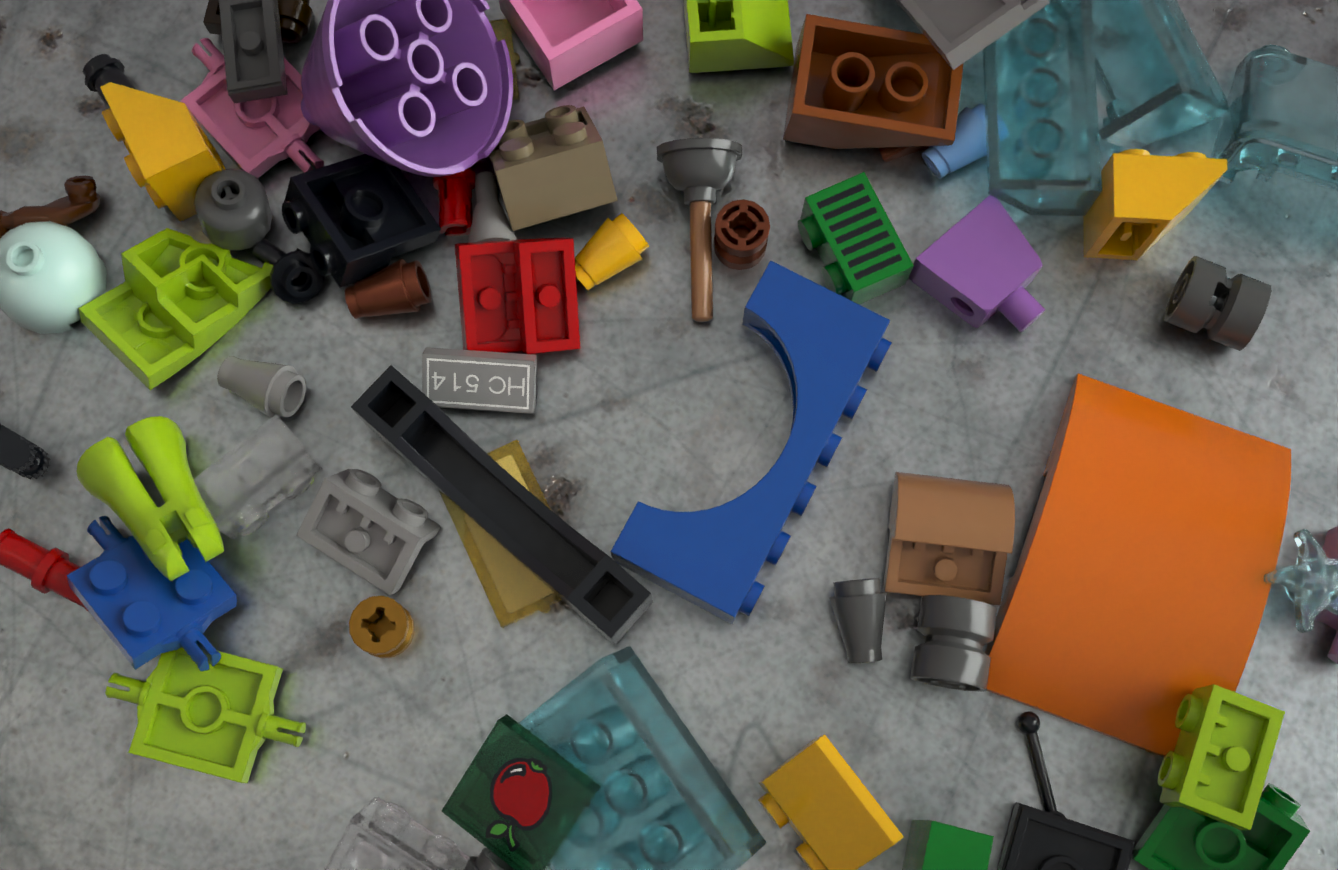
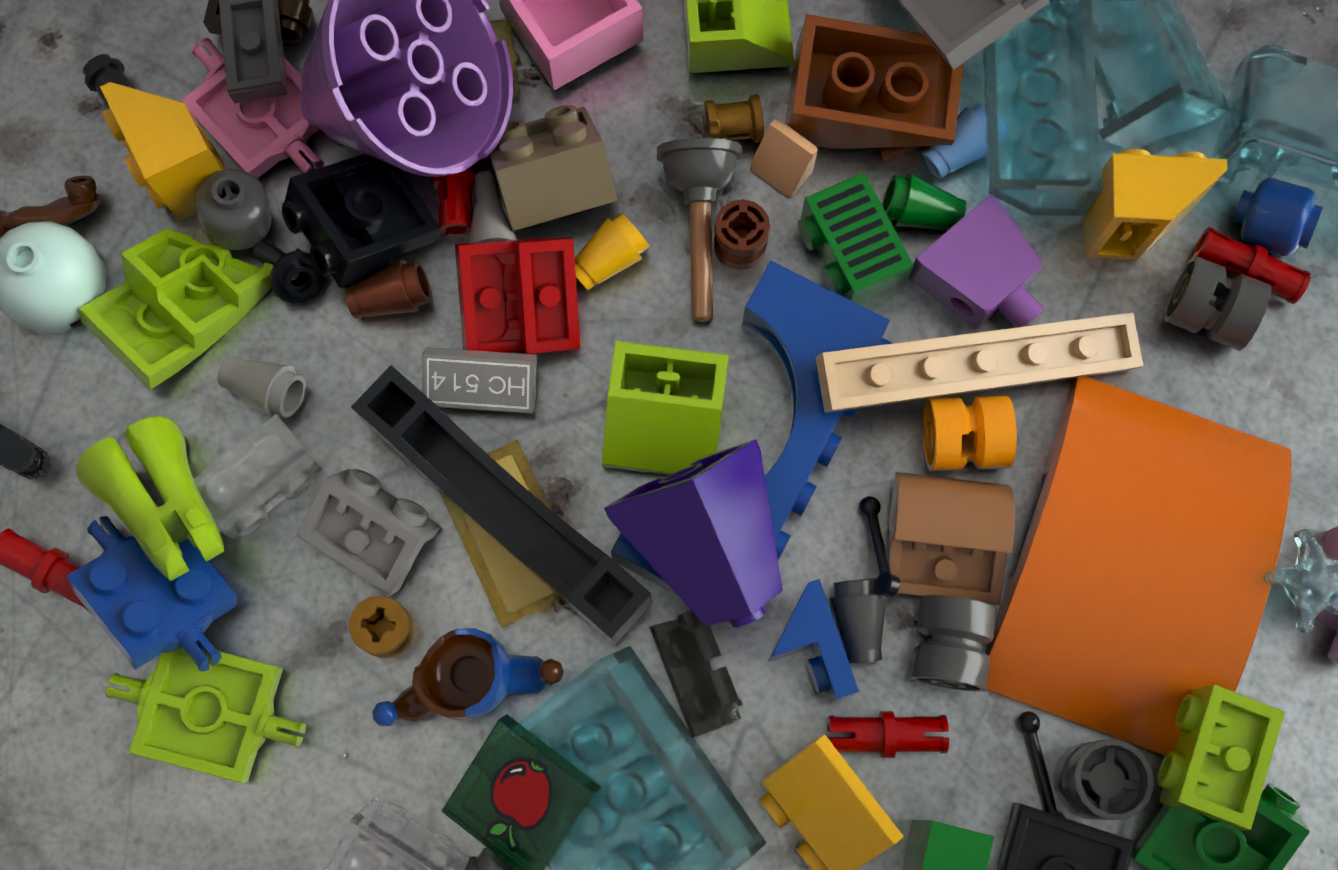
none -> reddish brown piece [372,628,564,727]
none -> lime slope [602,341,729,475]
none -> dark purple slope [604,439,783,627]
none -> clear smoke hinge [649,610,743,738]
none -> pearl gold bush [704,94,764,143]
none -> light nougat slope [750,119,818,198]
none -> blue slope [768,579,859,703]
none -> tan plate [815,312,1144,413]
none -> red pin [827,711,949,758]
none -> black hinge [859,496,900,598]
none -> green cone [882,173,966,230]
none -> light orange wheel [922,395,1017,471]
none -> dark grey wheel [1053,739,1154,820]
none -> red pin [1192,227,1311,304]
none -> blue head [1233,178,1323,256]

